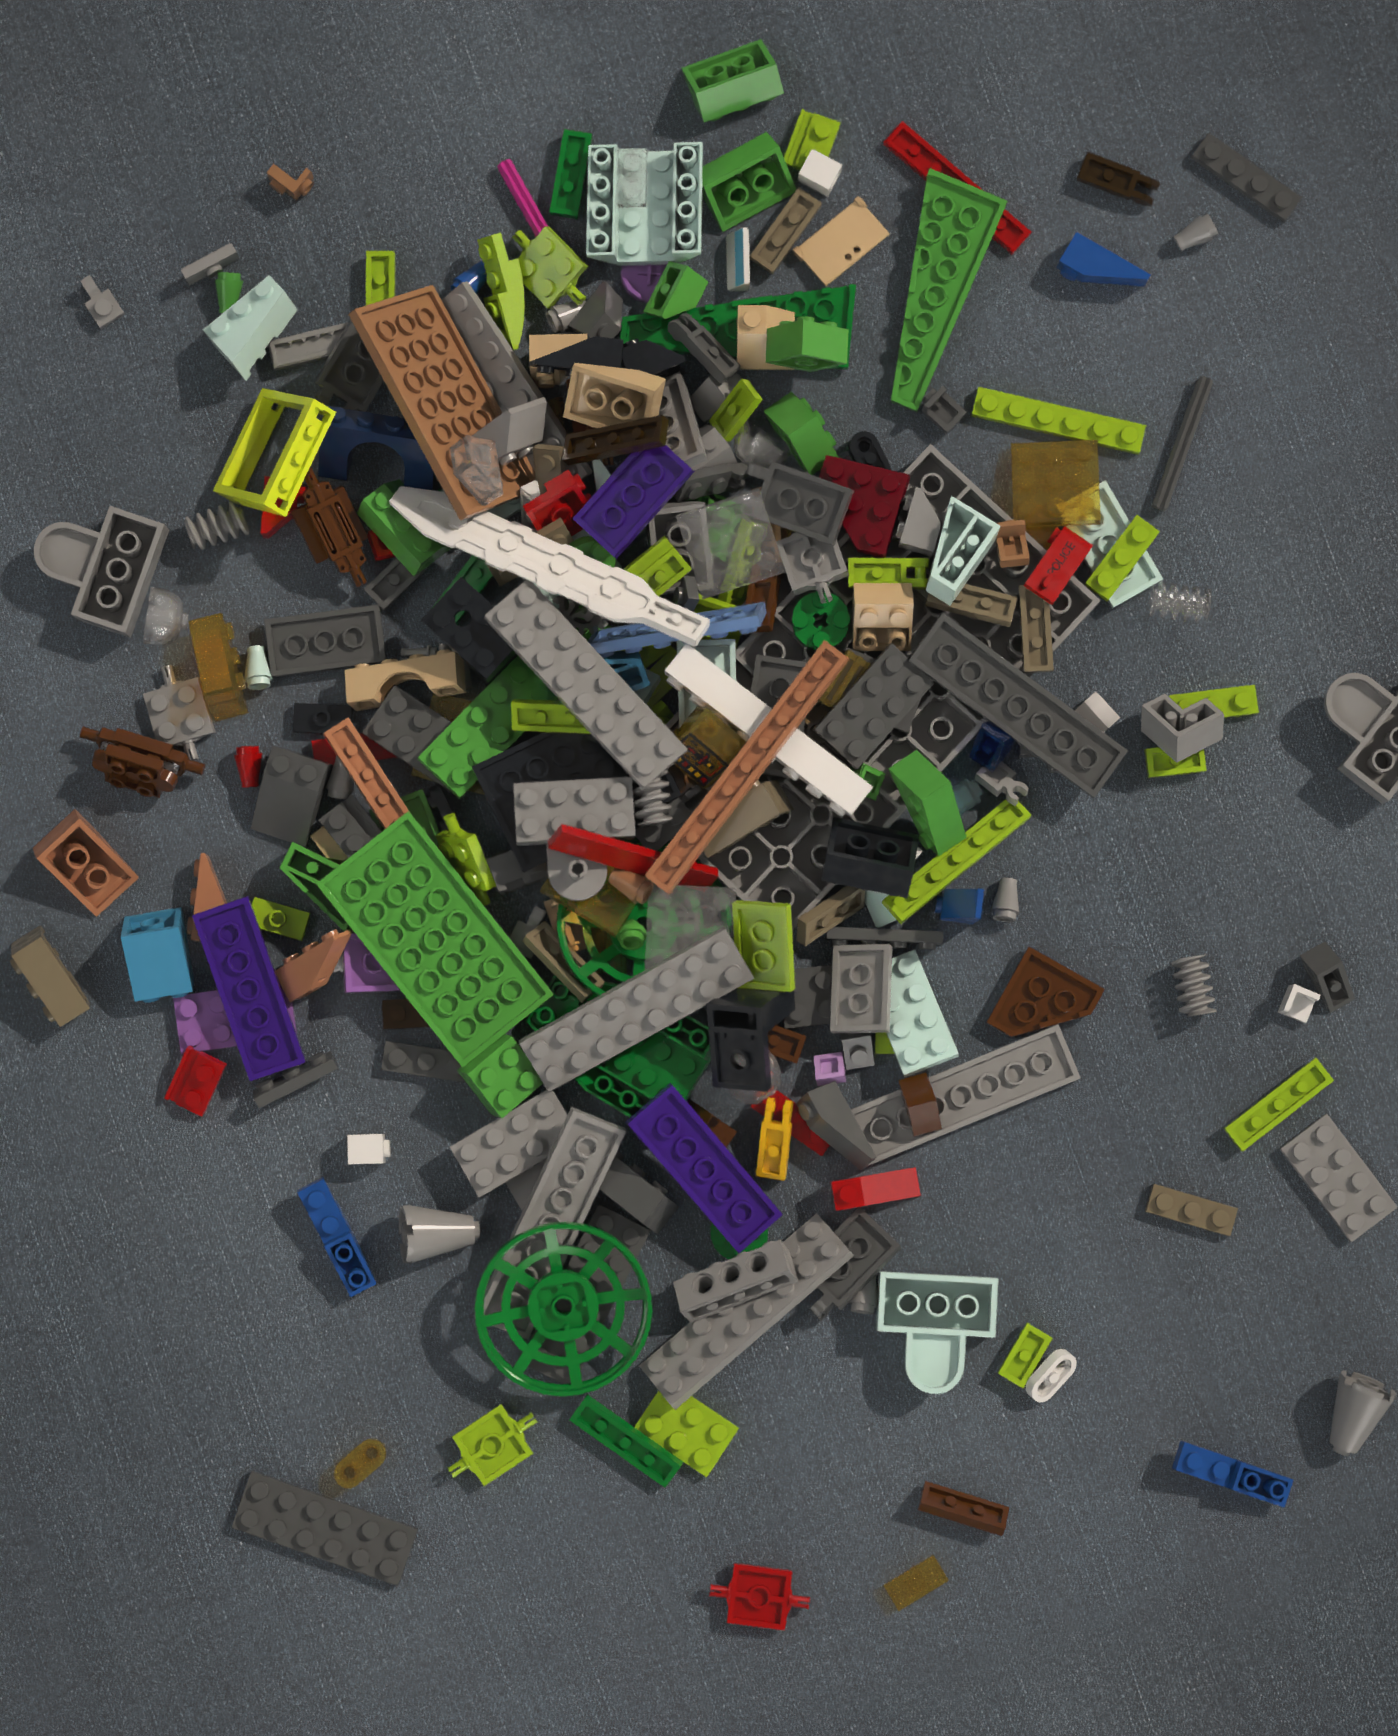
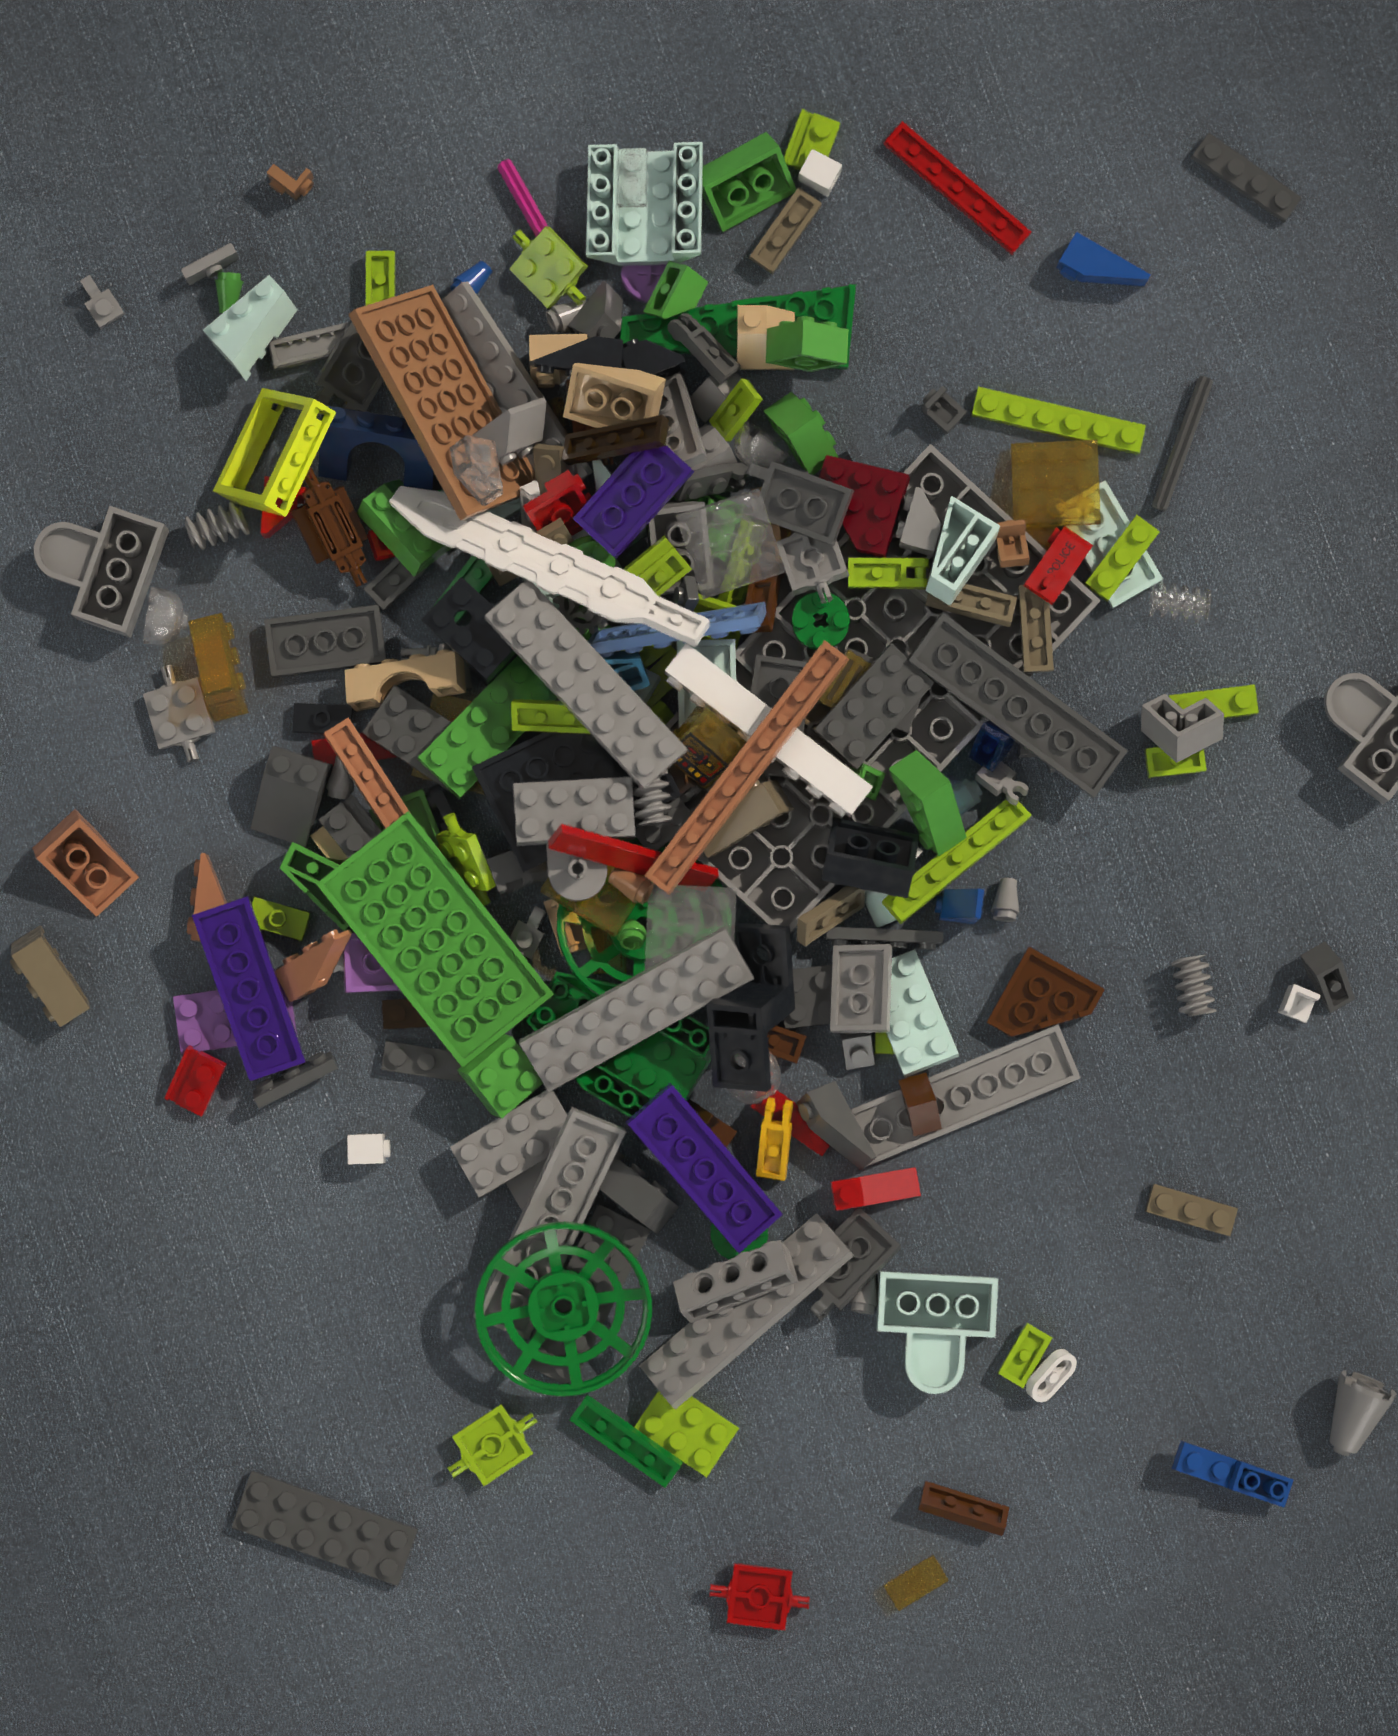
reddish brown piece [80,726,205,798] -> none
dark azure slope [121,907,194,1003] -> none
red cone [234,745,262,788] -> none
light aqua cone [244,645,273,690] -> none
blue slope [297,1177,377,1297] -> none
clear yellow plate [334,1438,387,1488] -> none
light grey cone [398,1205,480,1264] -> none
lime slope [477,233,525,350] -> none
dark tan plate [522,921,605,1003] -> none
green plate [549,129,592,219] -> none
bright green slope [681,39,784,122] -> none
white slope [726,228,750,291] -> none
lime plate [732,900,795,992] -> none
tan door [792,196,890,286] -> none
lavender plate [814,1052,846,1086] -> none
black plate [849,431,892,470] -> none
tan slope [852,583,914,651] -> none
bright green wing [891,168,1008,413] -> none
light grey piece [1074,691,1120,732] -> none
dark brown hinge [1076,152,1160,207] -> none
light grey cone [1173,214,1218,251] -> none
lime plate [1223,1057,1334,1152] -> none
light grey plate [1279,1114,1398,1242] -> none

